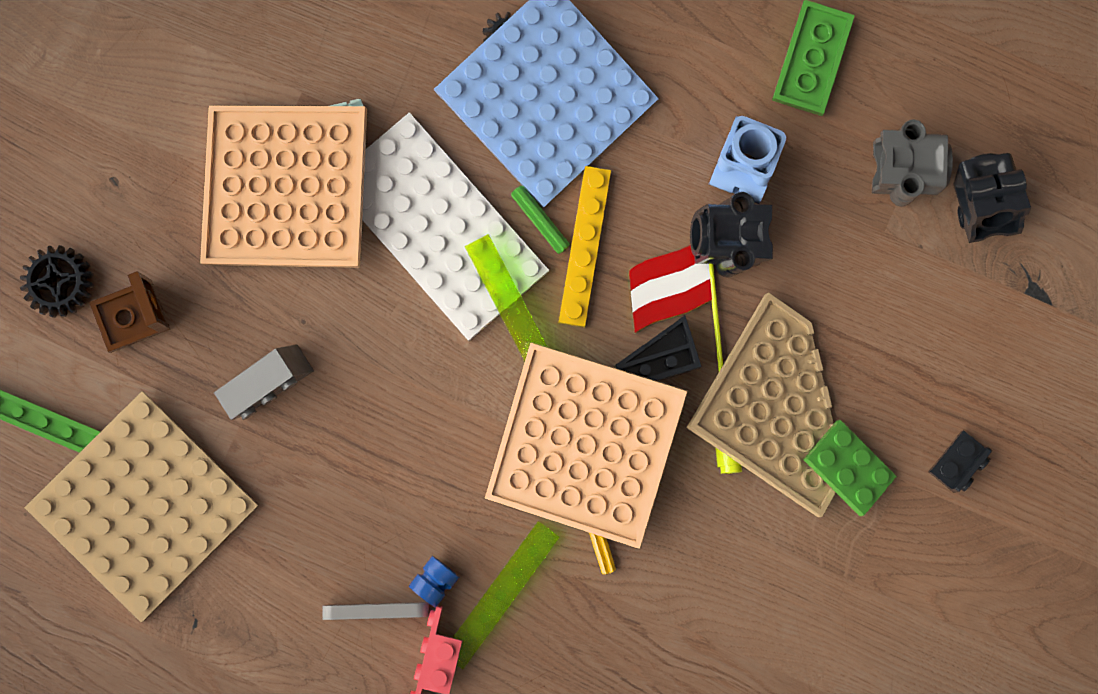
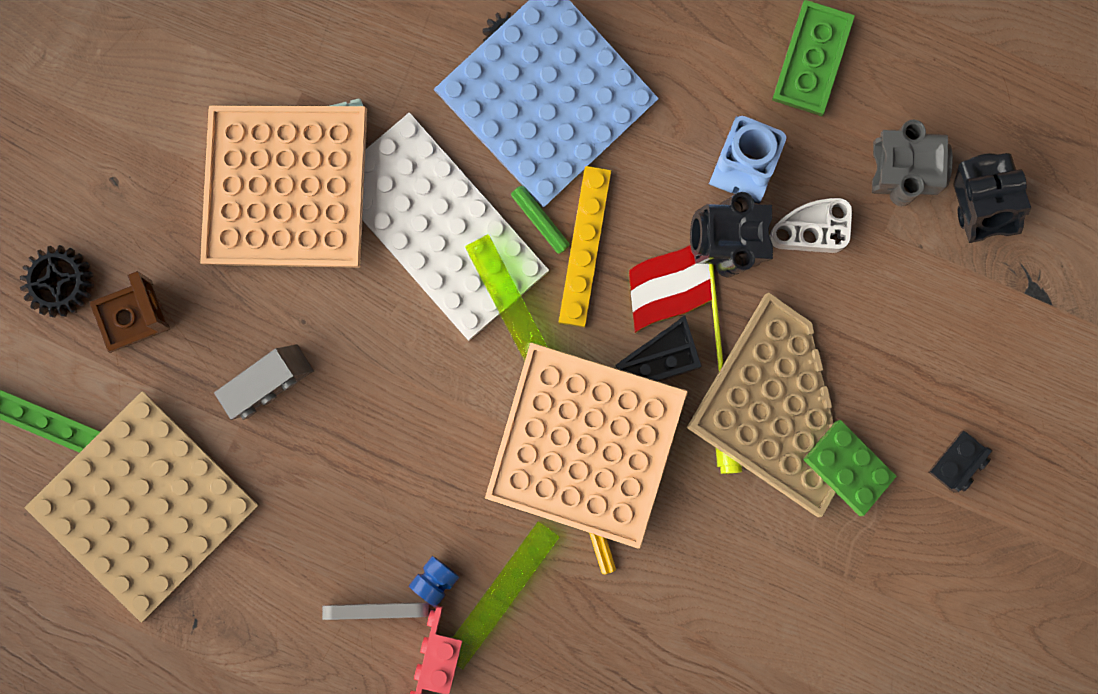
none -> white beam [769,198,852,253]

